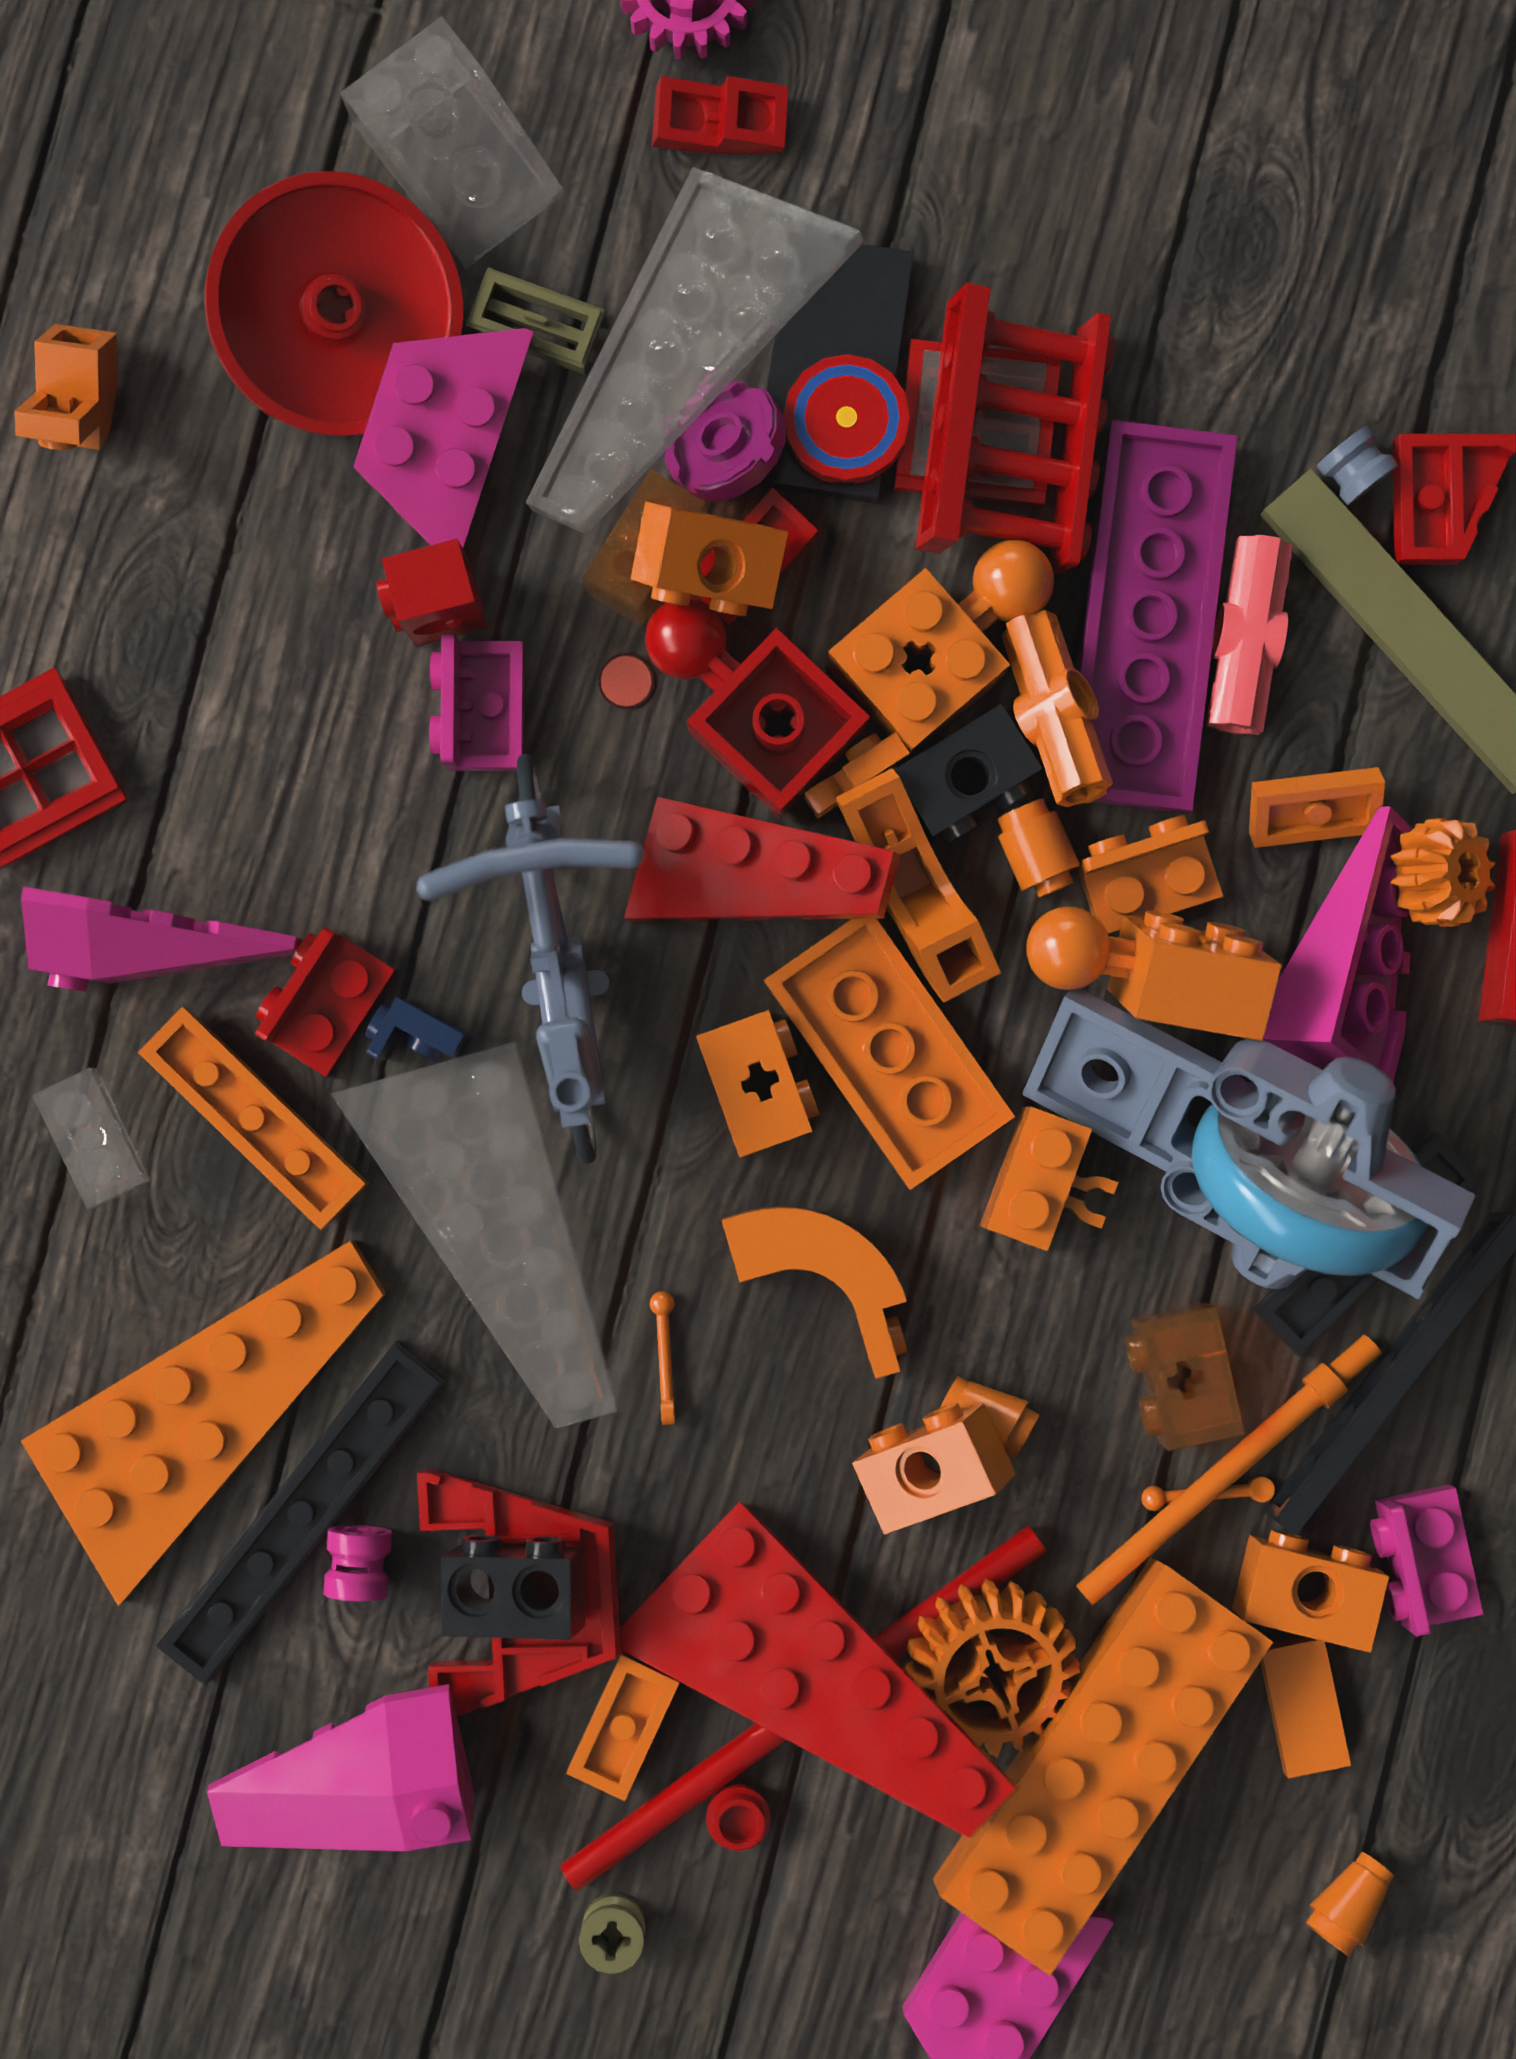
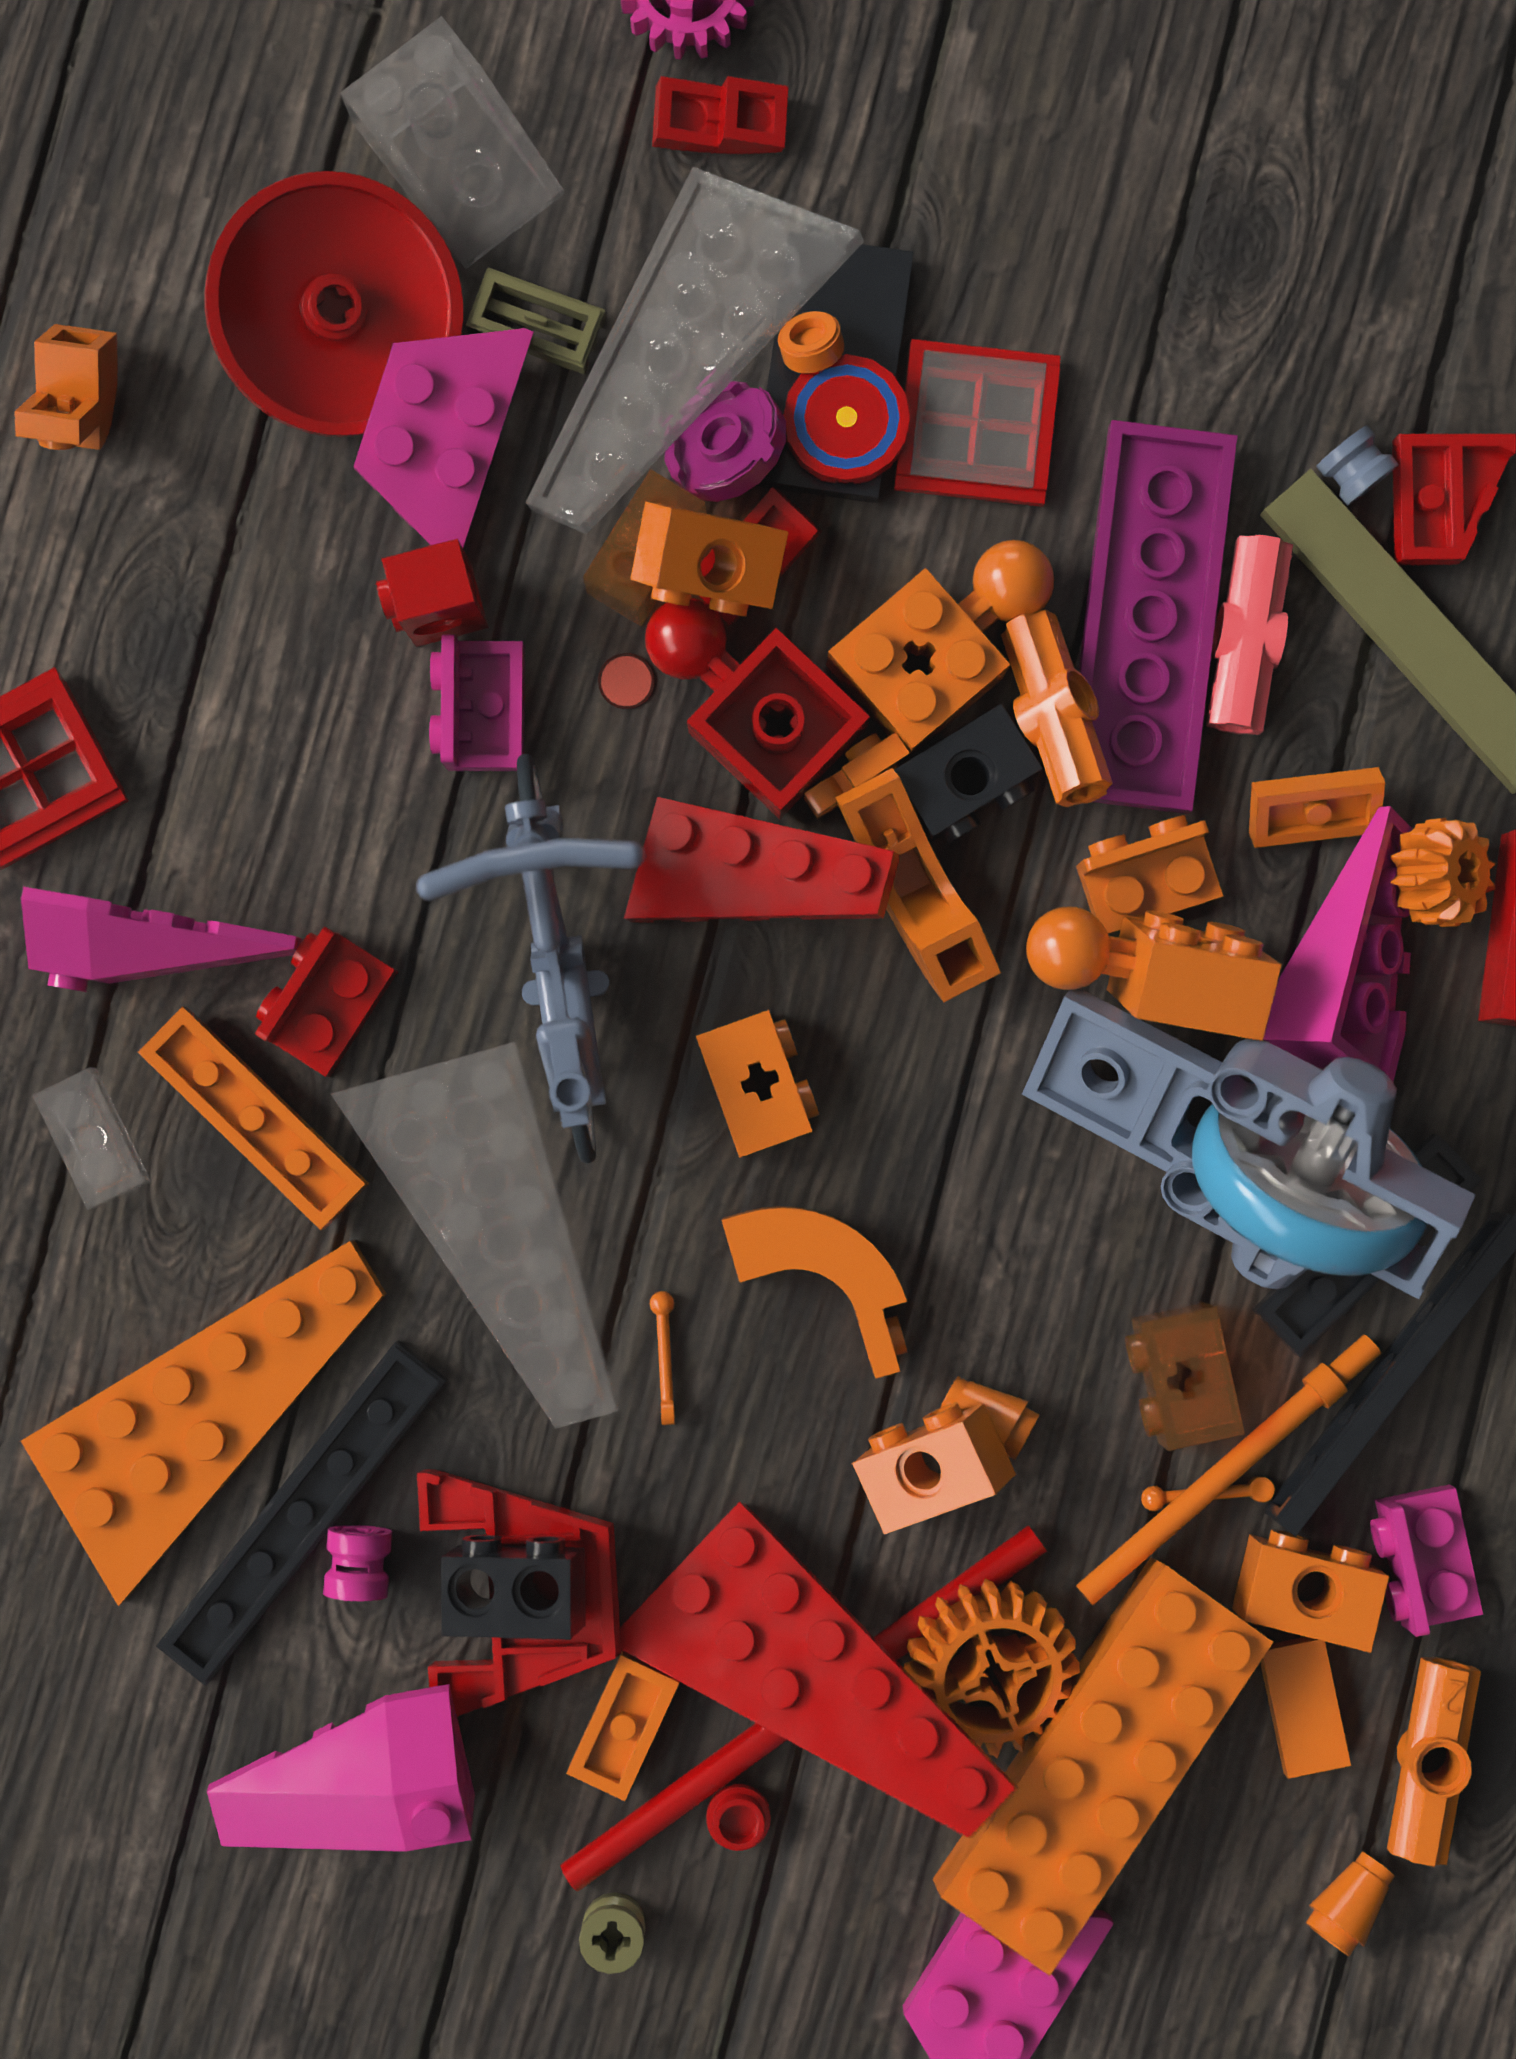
dark blue bracket [365,997,472,1062] -> none
orange plate [764,918,1015,1190] -> none
red fence [915,282,1115,575] -> none
orange brick [980,1107,1118,1251] -> none
orange brick [997,798,1081,898] -> none
none -> orange tile [778,311,845,373]
none -> orange piece [1387,1656,1481,1867]

